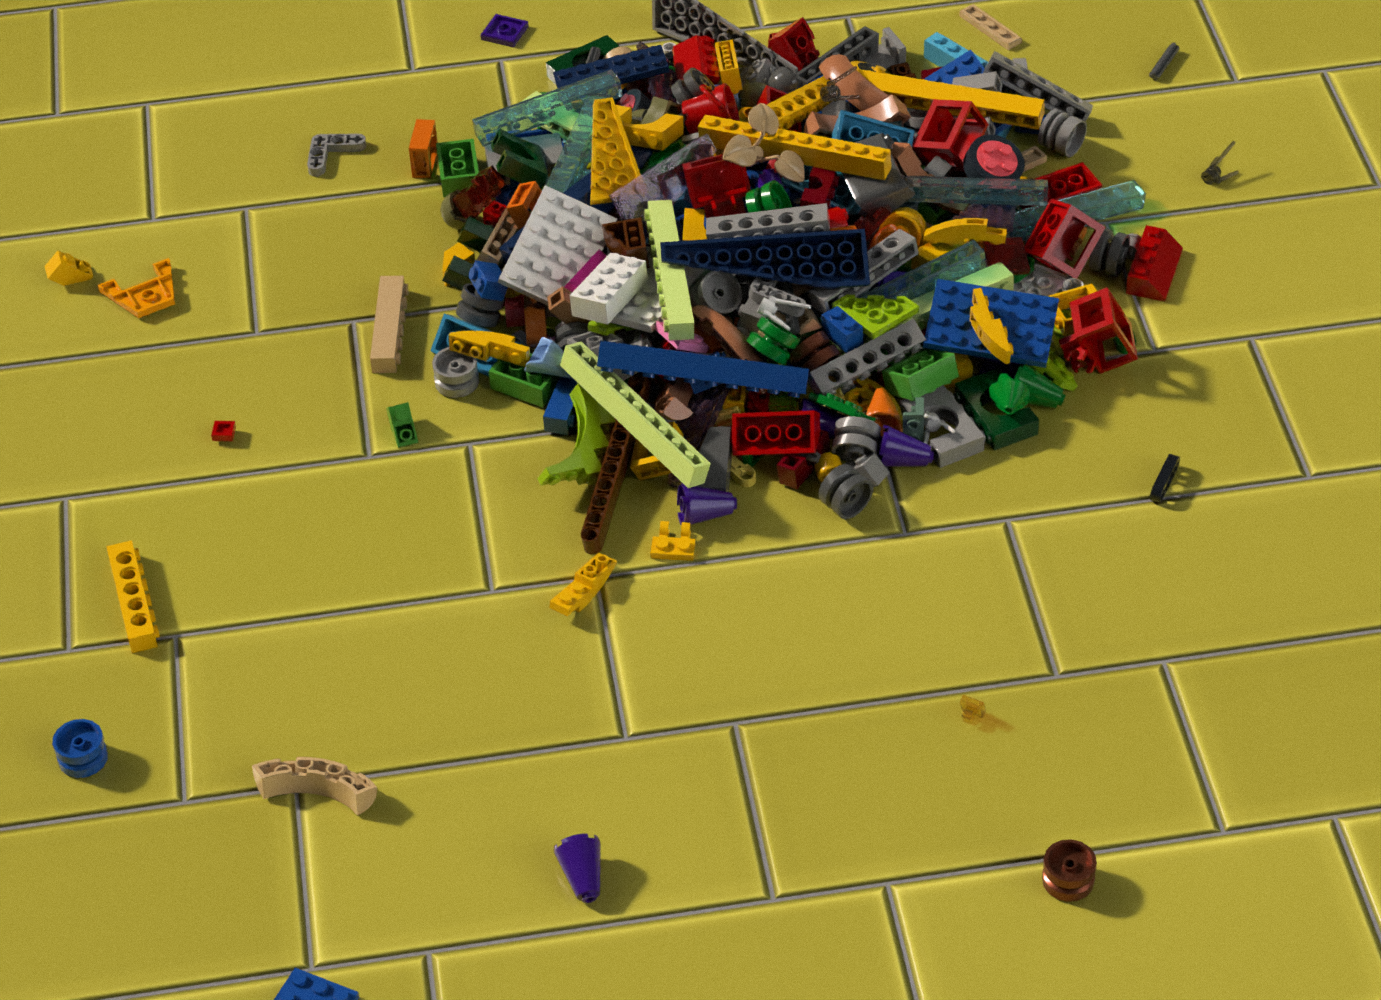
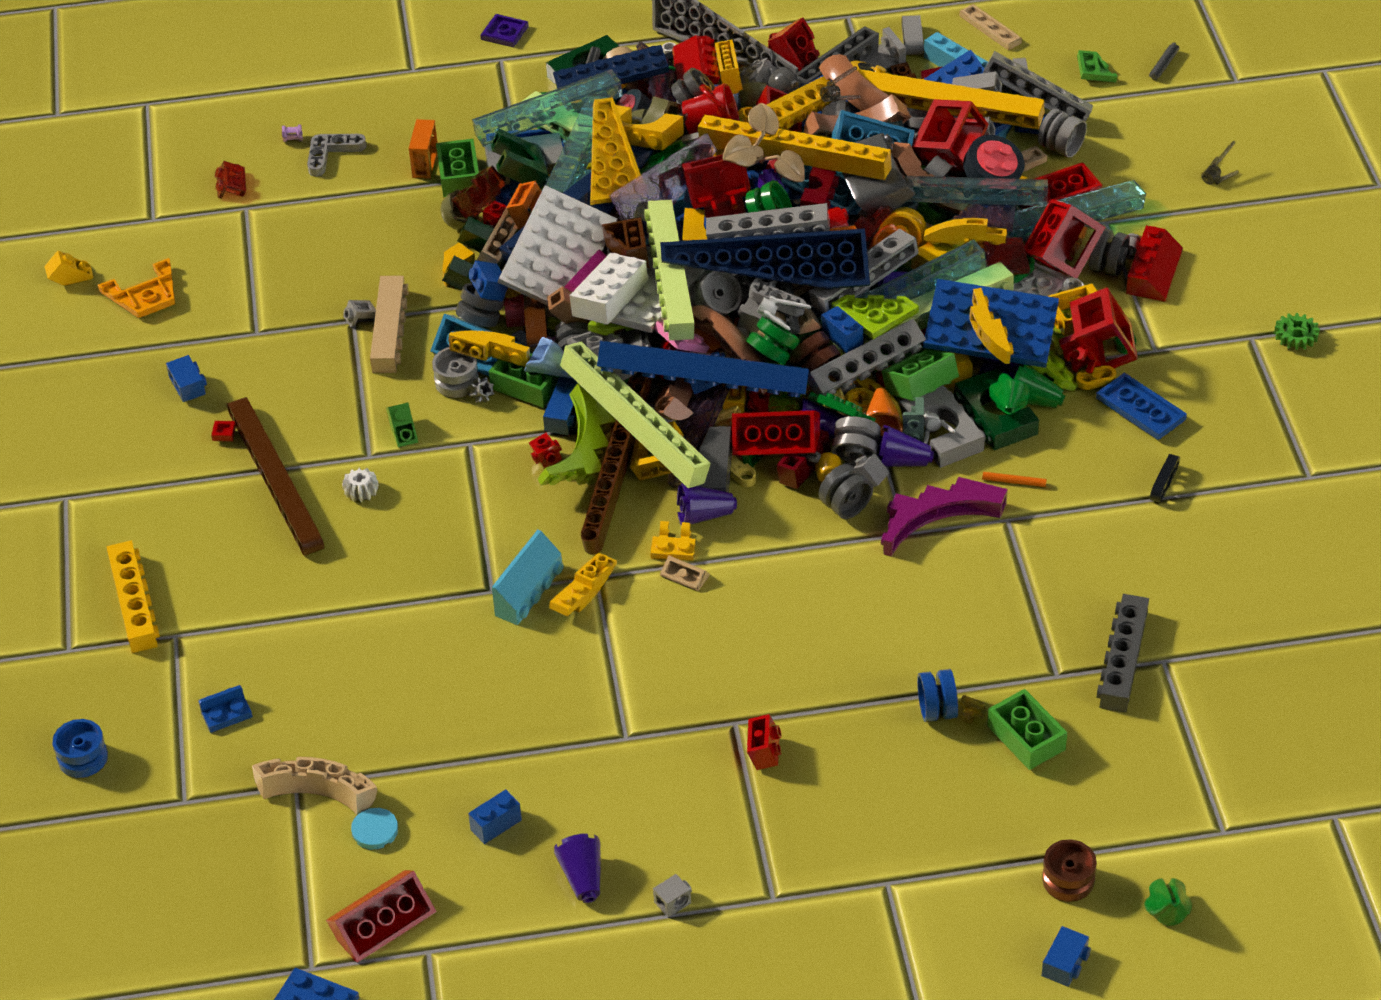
none -> blue brick [166,355,207,402]
none -> blue bracket [198,685,253,733]
none -> clear red bracket [215,161,246,199]
none -> reddish brown beam [227,397,325,556]
none -> lavender bush [282,124,303,142]
none -> red slope [326,870,437,963]
none -> white gear [342,467,379,503]
none -> light grey bracket [343,300,376,327]
none -> medium azure tile [351,808,398,850]
none -> light grey gear [468,377,495,403]
none -> blue brick [468,789,522,844]
none -> medium azure slope [492,529,563,625]
none -> red brick [528,433,563,469]
none -> light grey brick [653,874,692,918]
none -> tan slope [660,555,710,591]
none -> red brick [747,714,782,770]
none -> magenta arch [881,477,1008,557]
none -> light grey beam [902,15,924,55]
none -> blue wheel [917,669,958,722]
none -> orange bar [982,471,1047,487]
none -> bright green brick [987,689,1067,770]
none -> blue brick [1041,926,1091,987]
none -> yellow plate [1076,366,1116,390]
none -> bright green wing [1077,50,1118,82]
none -> blue plate [1096,372,1187,440]
none -> dark grey brick [1096,594,1149,713]
none -> green hat [1144,878,1192,926]
none -> bright green gear [1274,313,1320,350]

